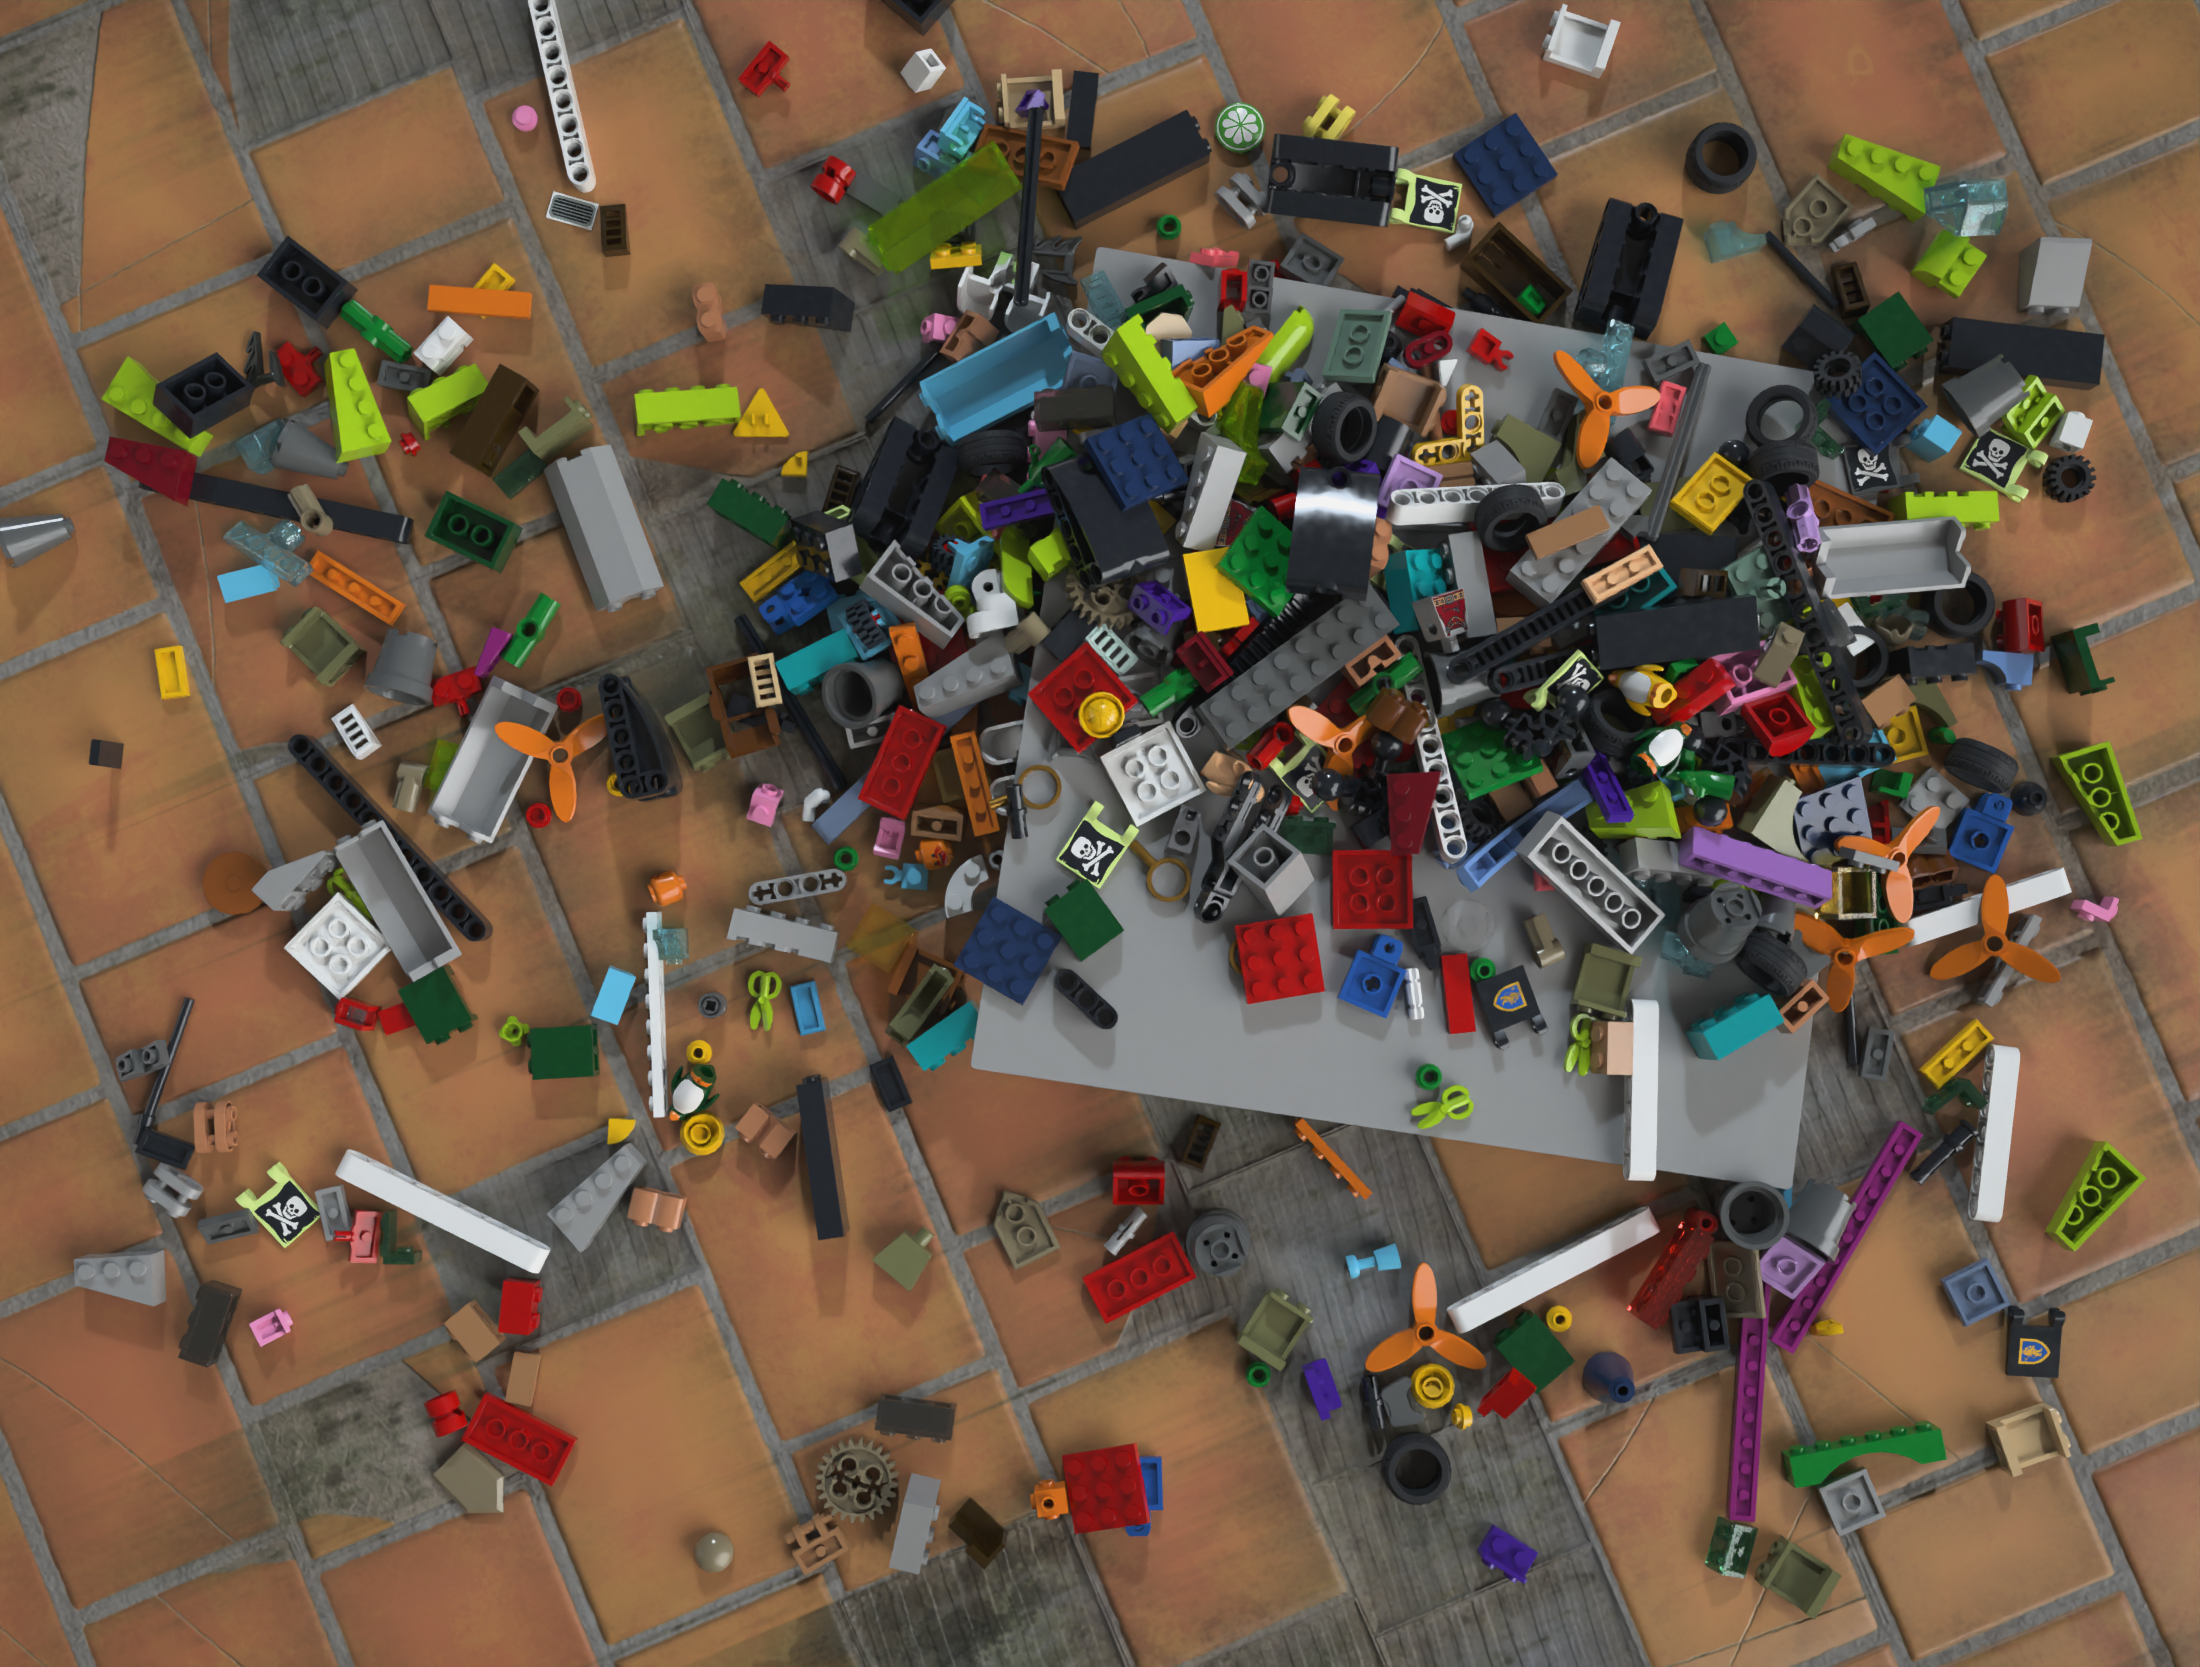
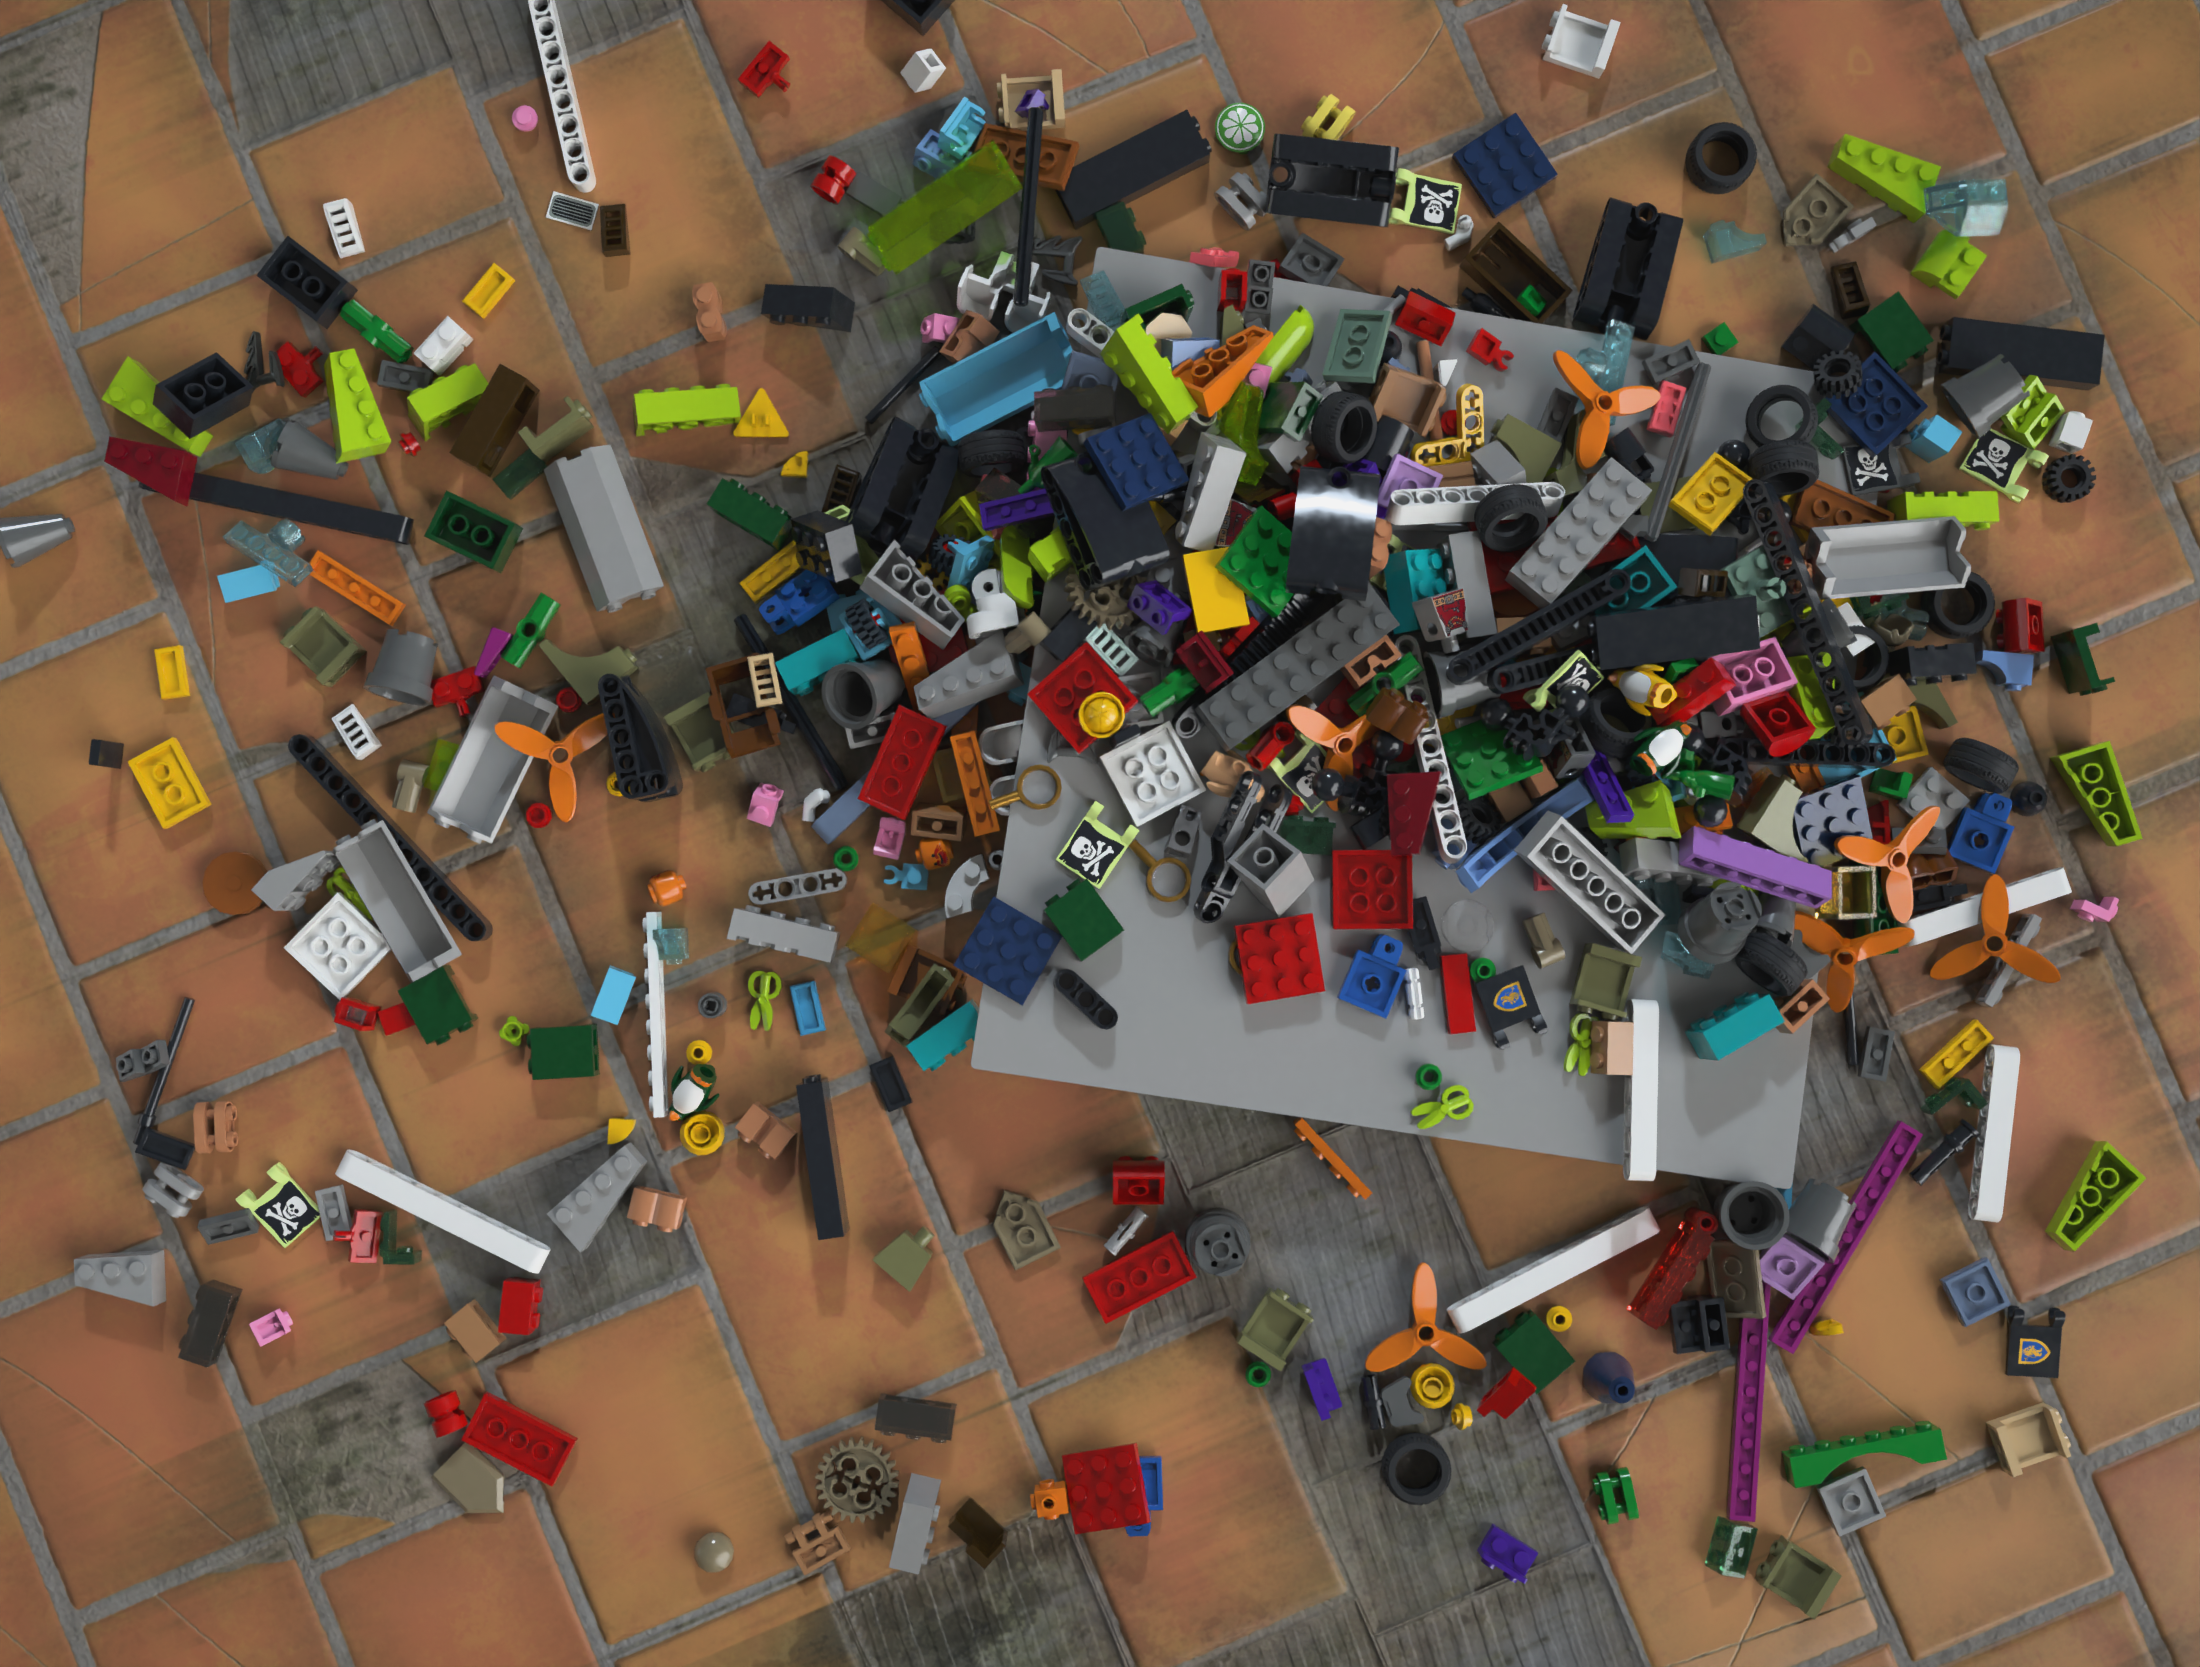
dark tan piece [287,484,333,537] -> none
orange tile [427,285,532,320] -> none
medium nougat tile [505,1349,542,1406] -> none
yellow plate [930,241,982,269] -> none
black pin [1005,783,1029,839] -> none
black tile [1066,71,1099,150] -> none
black plate [1130,262,1178,304] -> none
green plate [1156,215,1182,241] -> none
dark brown slope [1179,1114,1221,1173] -> none
medium azure piece [1345,1243,1401,1279] -> none
dark red plate [1403,330,1453,369] -> none
medium nougat tile [1525,504,1610,561] -> none
light nougat tile [1580,544,1663,605] -> none
dark tan slope [1751,622,1805,688] -> none
black bar [1762,230,1839,310] -> none
lavender piece [1785,483,1822,553] -> none
plate [1838,846,1900,874] -> none
green piece [1927,727,1956,745] -> none
light grey slope [2018,237,2092,317] -> none
none -> yellow plate [127,737,212,829]
none -> white slope [323,198,365,258]
none -> olive arch [539,639,639,706]
none -> clear green brick [1096,201,1146,254]
none -> green brick [1592,1467,1639,1525]

